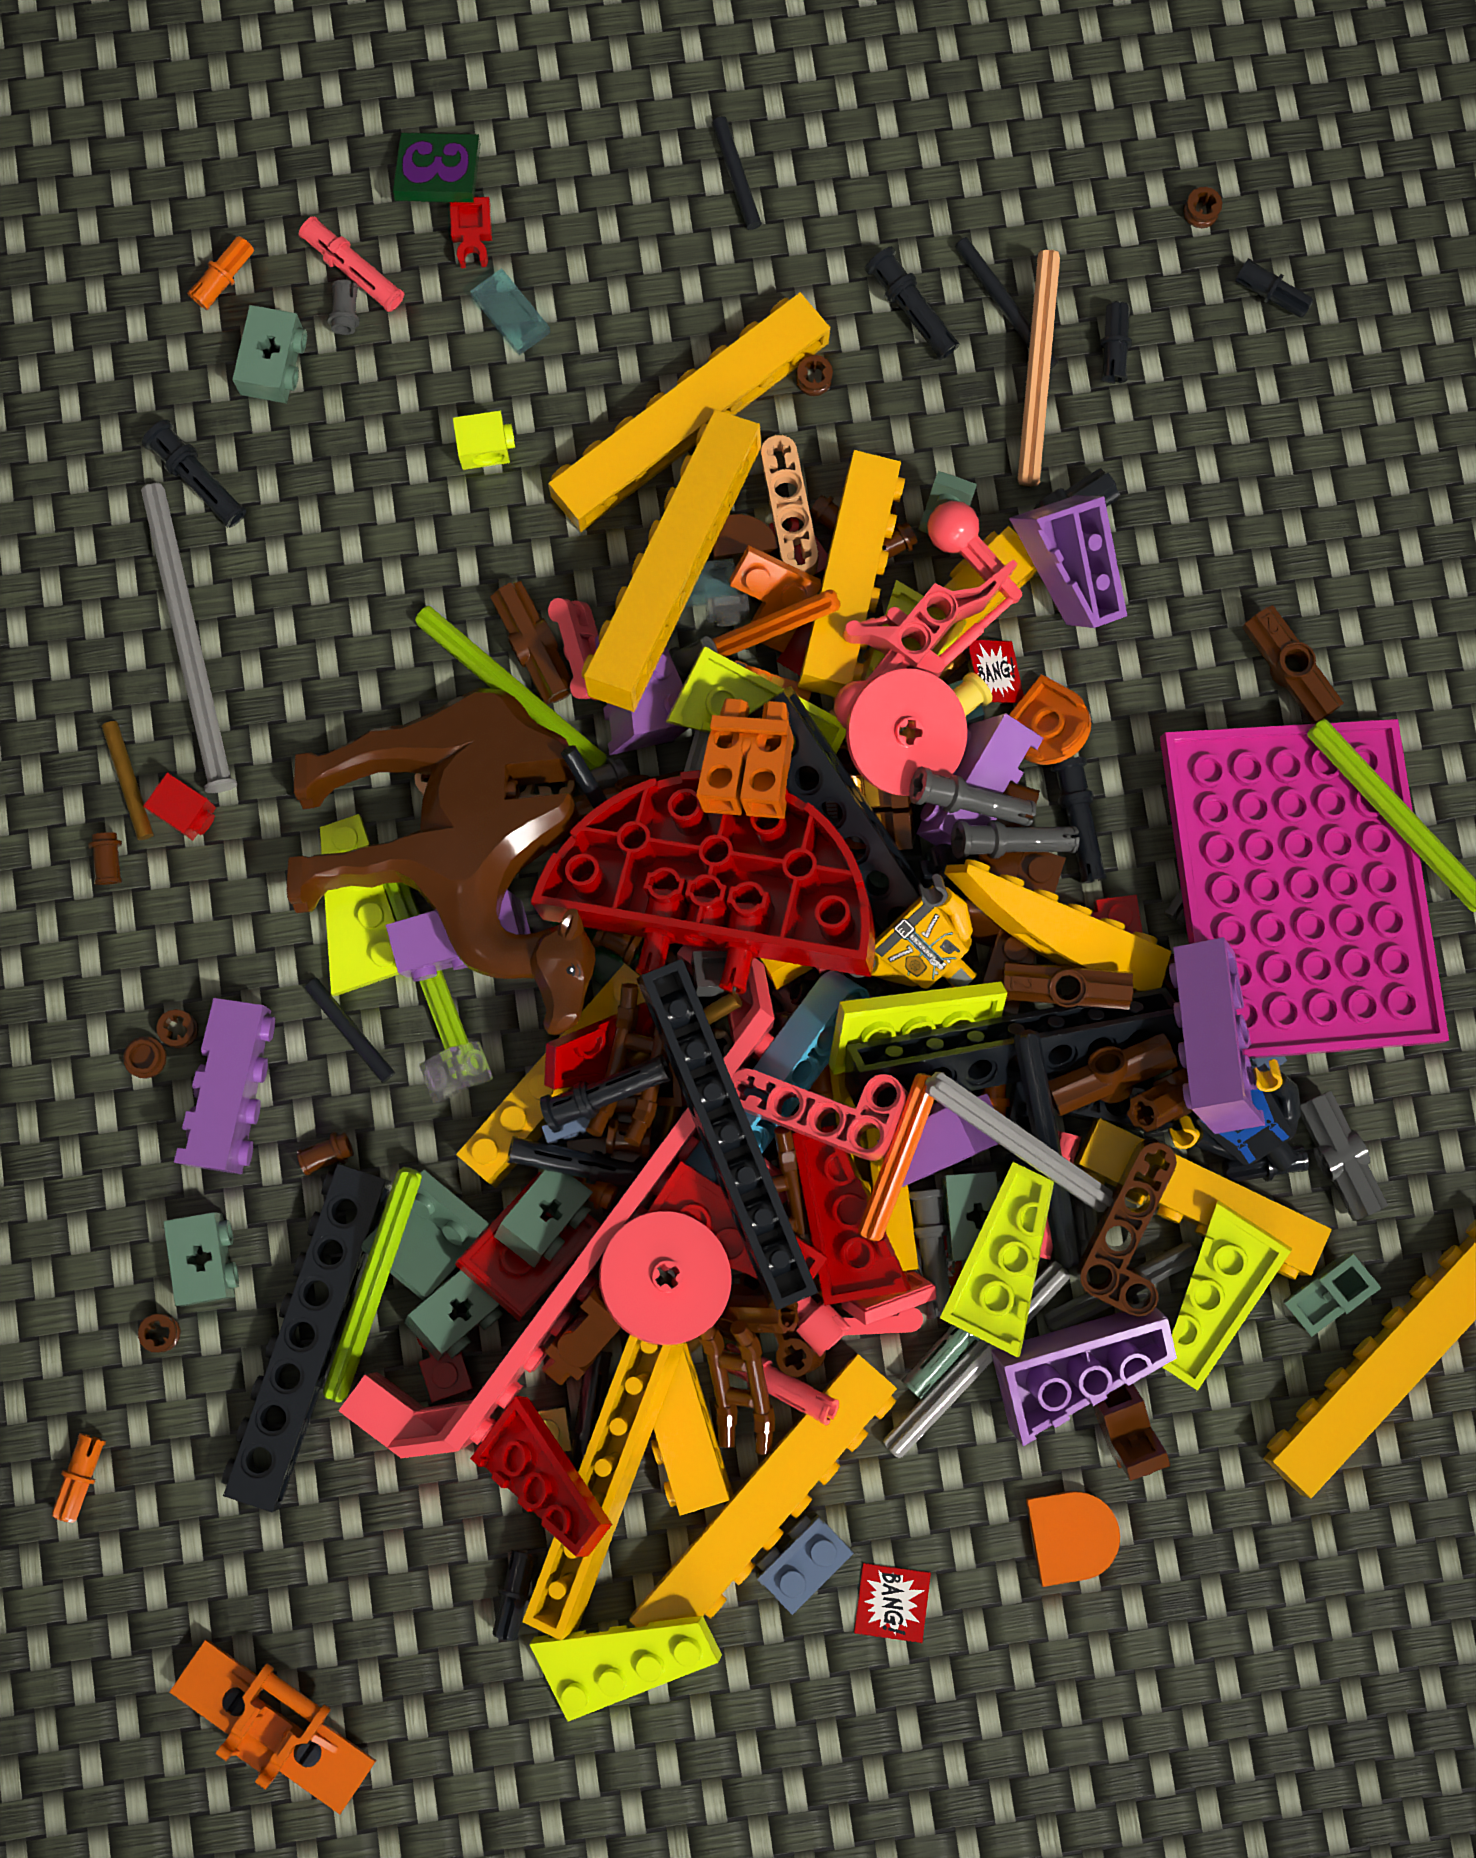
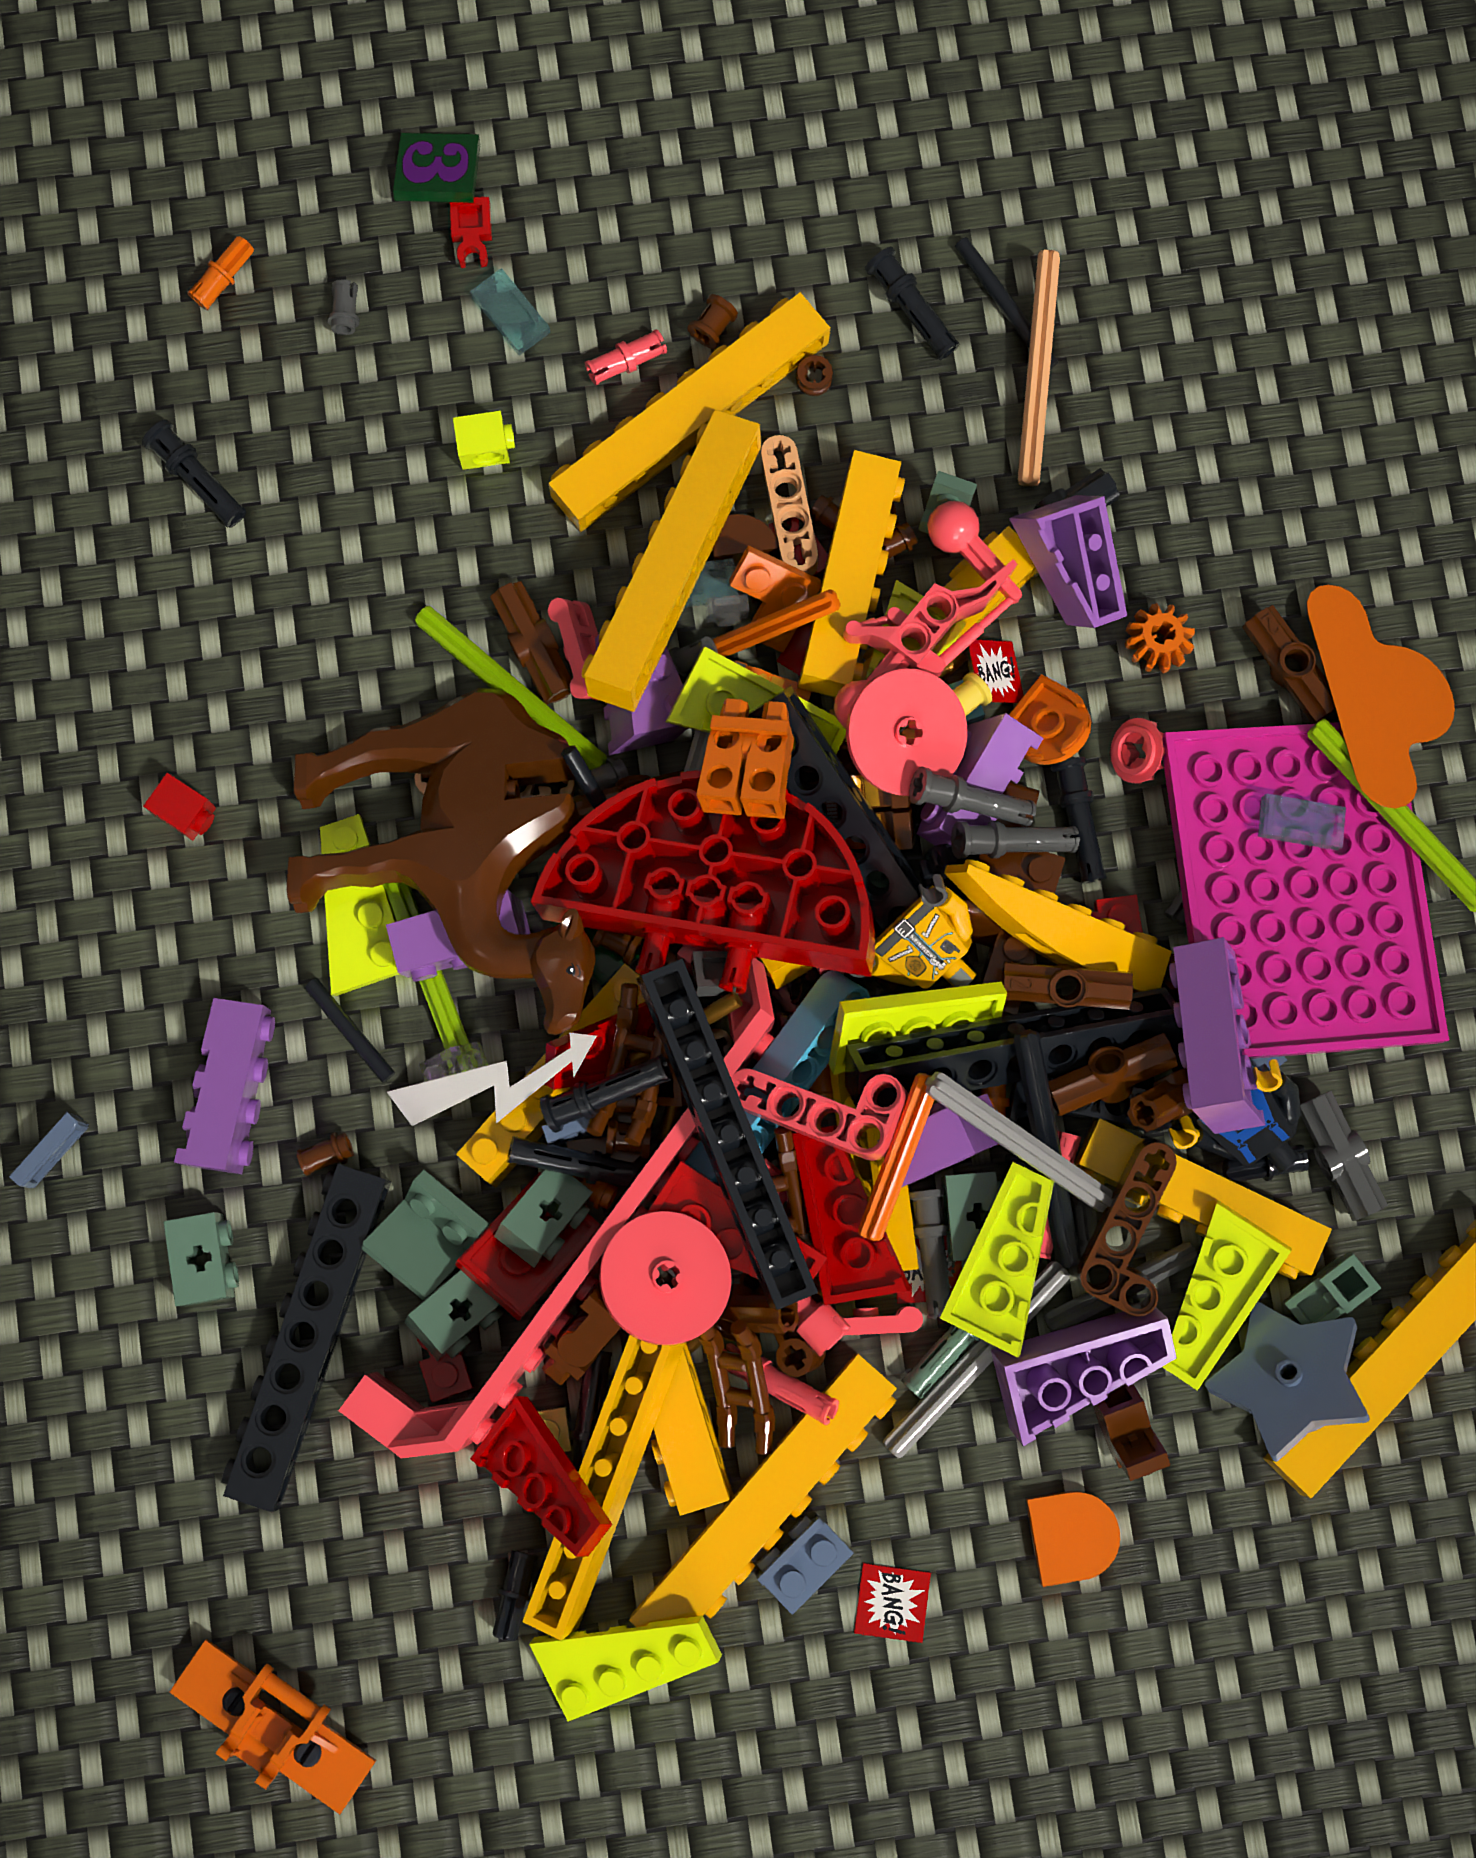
orange axle [52,1433,106,1523] -> none
reddish brown pin [88,832,122,885] -> none
pearl gold bar [102,721,154,840] -> none
reddish brown plate [123,1037,167,1079] -> none
reddish brown bush [138,1314,181,1352] -> none
light grey axle [141,483,237,793] -> none
reddish brown bush [156,1009,199,1049] -> none
sand green brick [232,305,307,404] -> none
coral pin [298,216,405,312] -> none
lime axle [323,1167,422,1402] -> none
black bar [712,116,762,230] -> none
coral tile [842,1270,936,1325] -> none
black axle [1100,301,1132,384] -> none
reddish brown bush [1183,187,1223,229] -> none
black axle [1235,258,1313,317] -> none
none -> sand blue tile [9,1112,89,1188]
none -> white sticker [387,1032,597,1126]
none -> coral pin [585,329,667,386]
none -> reddish brown bush [687,294,738,349]
none -> coral gear [1110,718,1165,784]
none -> orange gear [1125,603,1195,673]
none -> sand blue plate [1205,1302,1370,1462]
none -> clear light blue tile [1258,793,1346,850]
none -> orange sticker [1307,584,1455,809]

